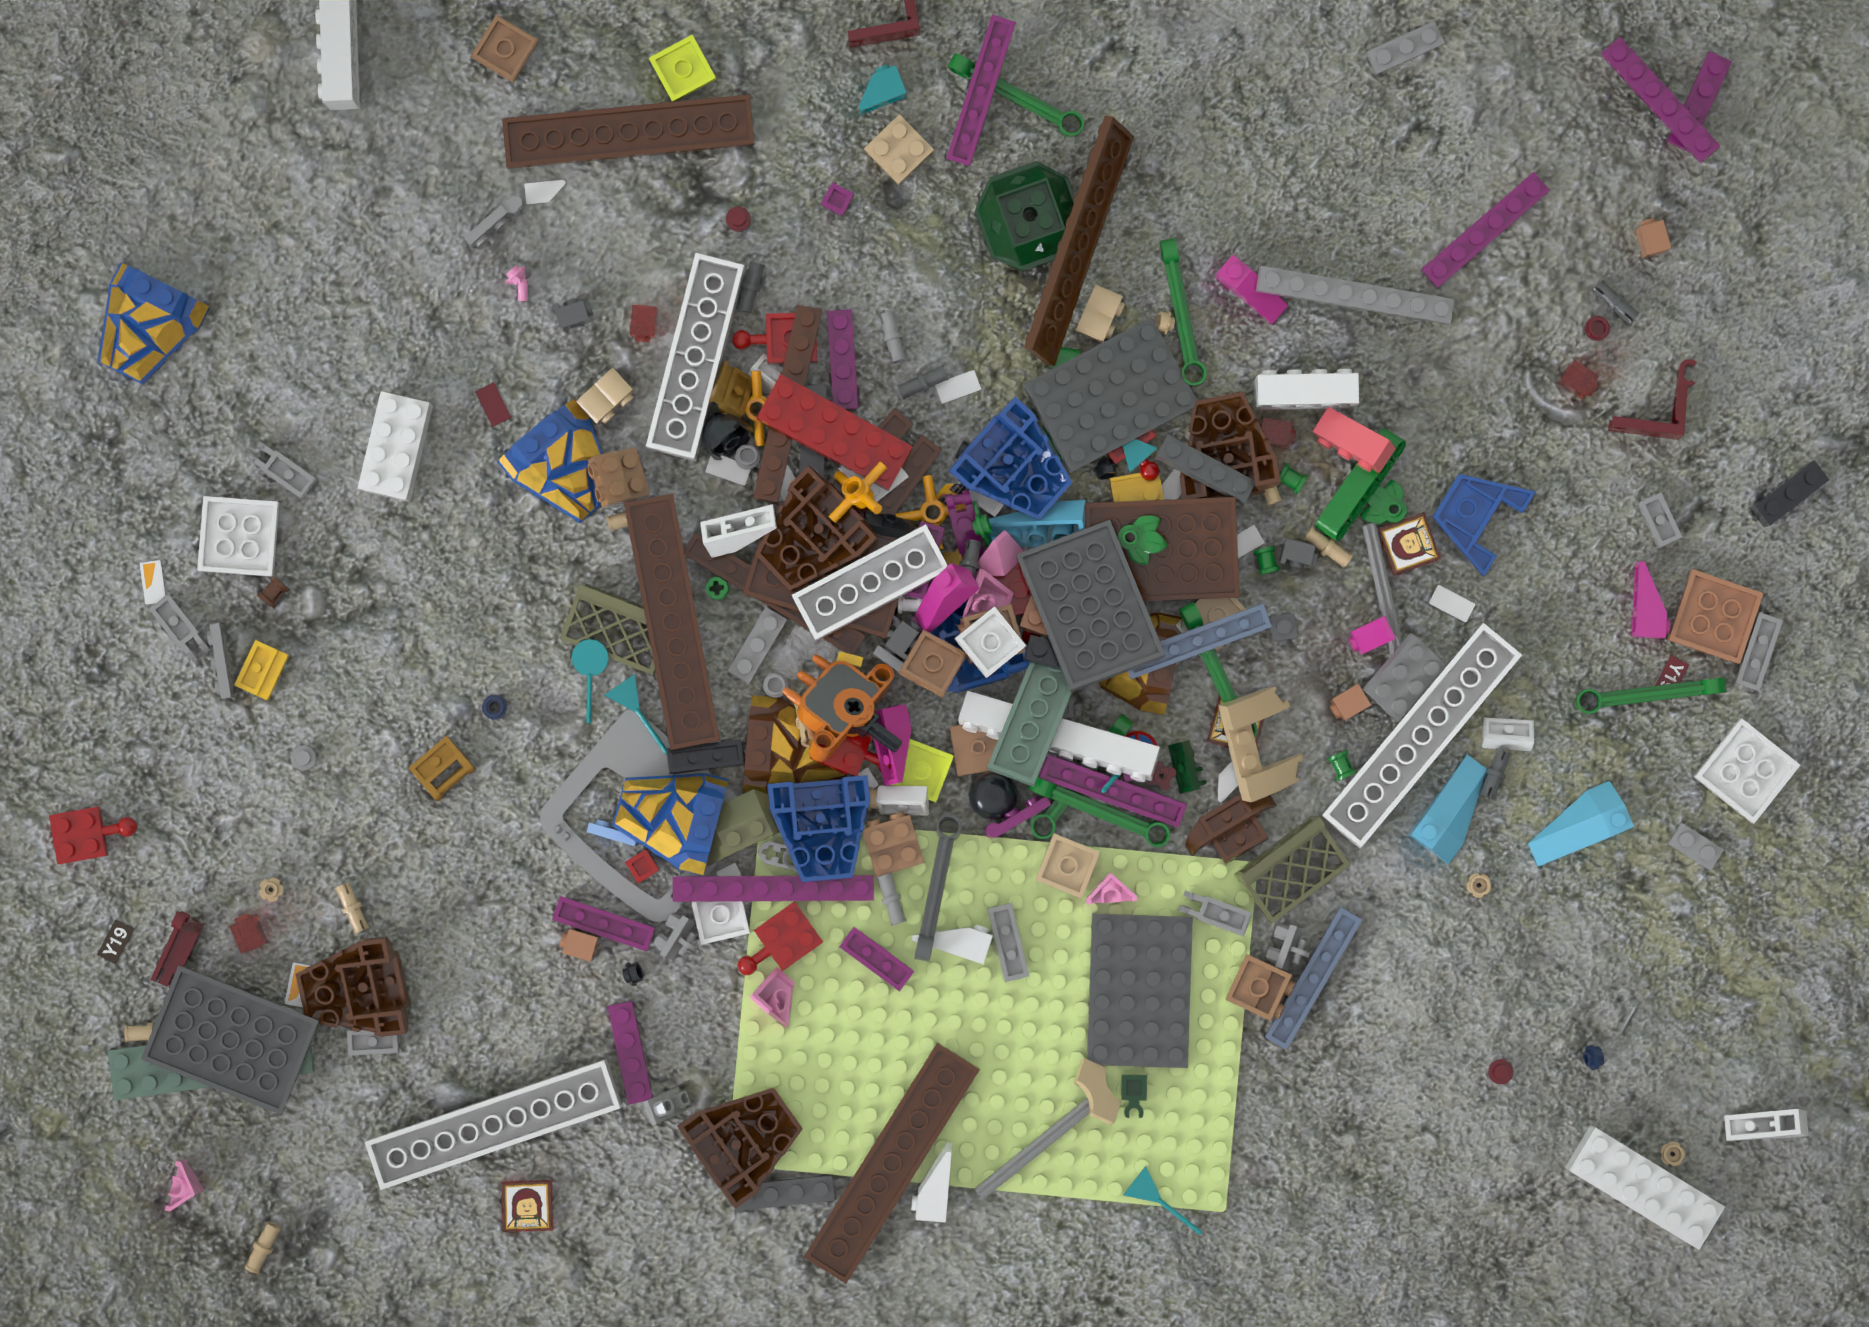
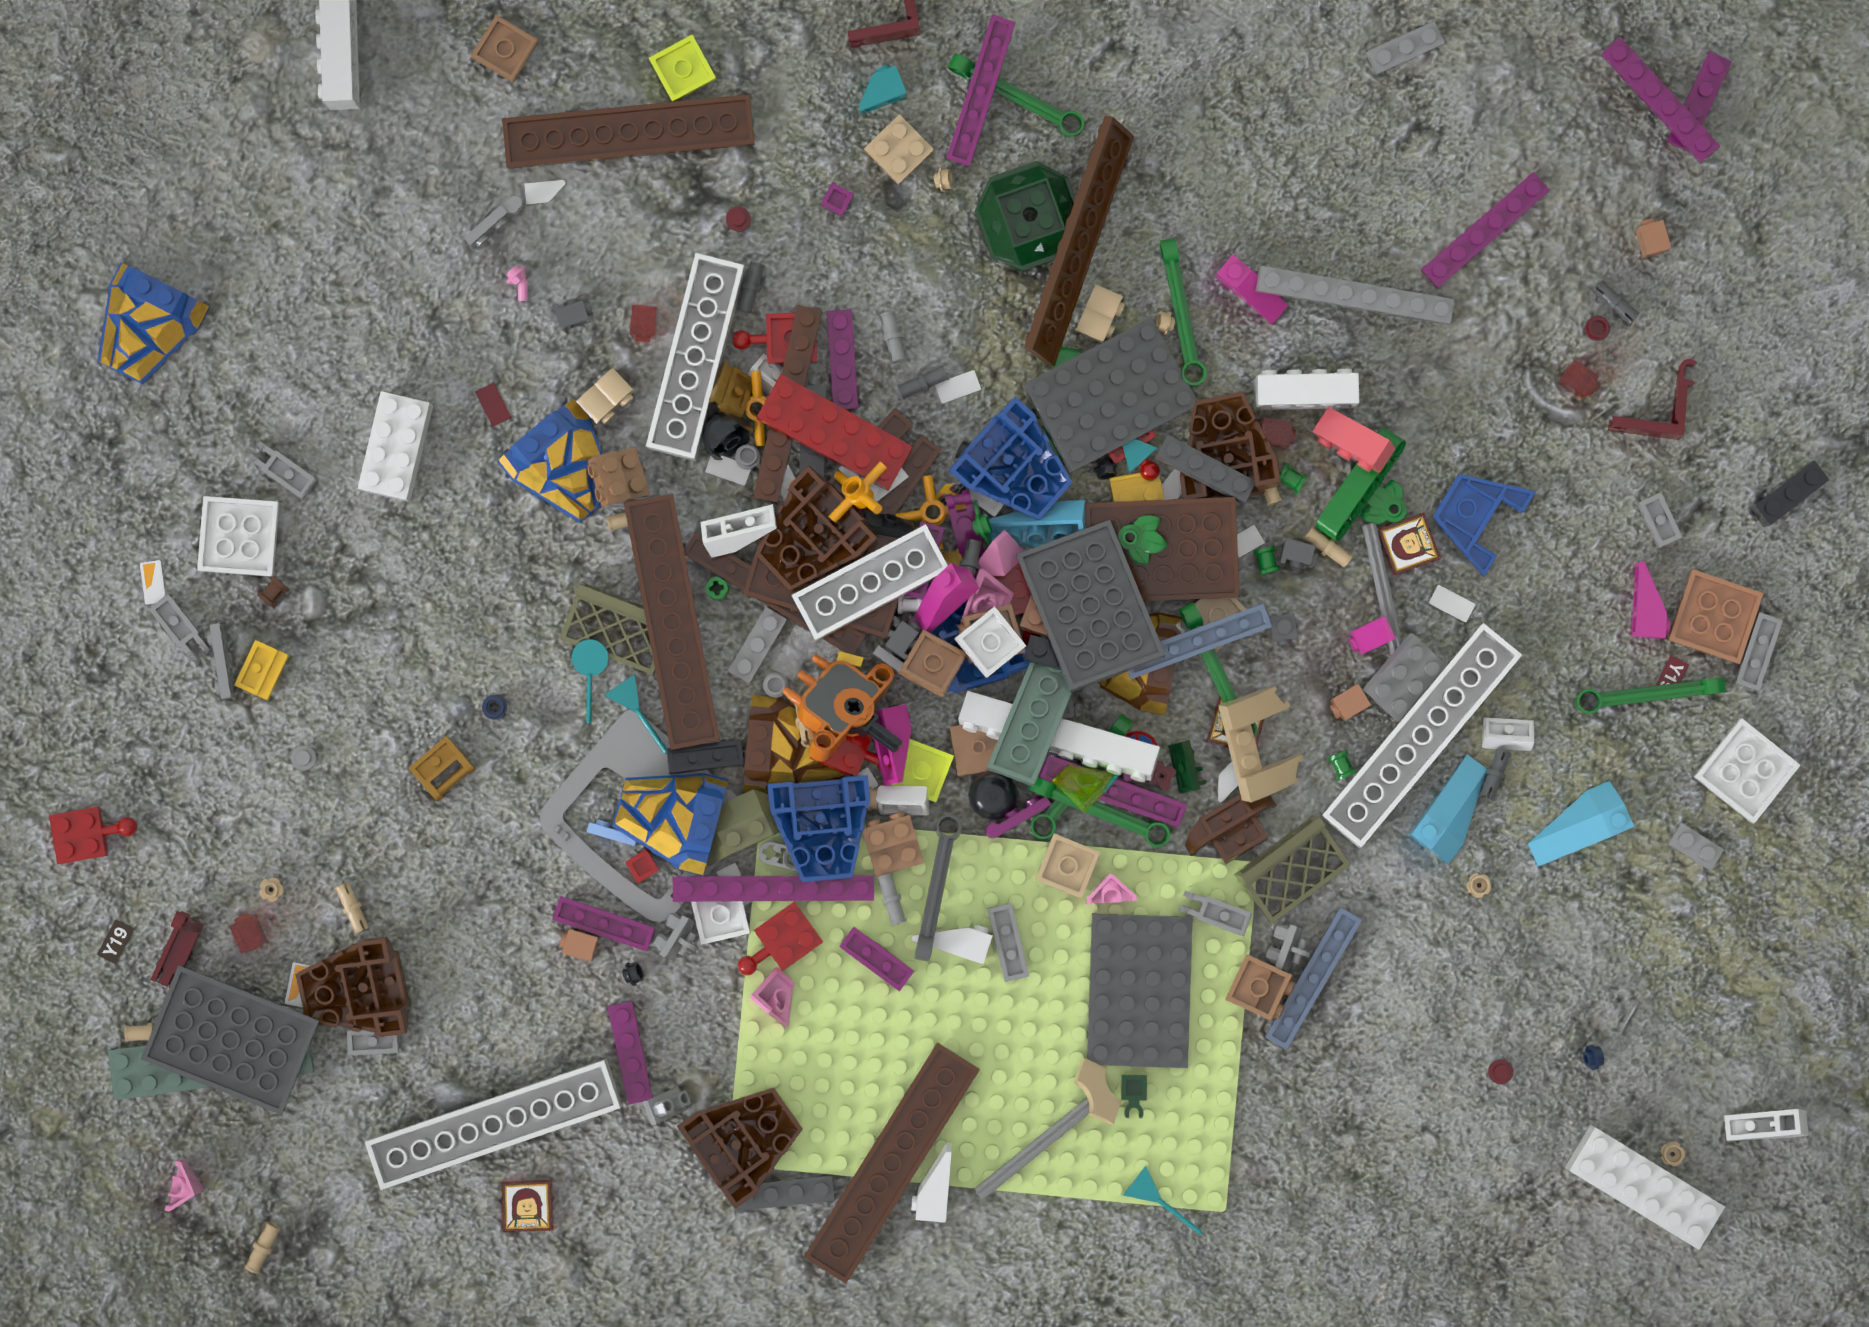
none -> tan plate [934,167,953,192]
none -> clear neon green slope [1052,764,1113,813]

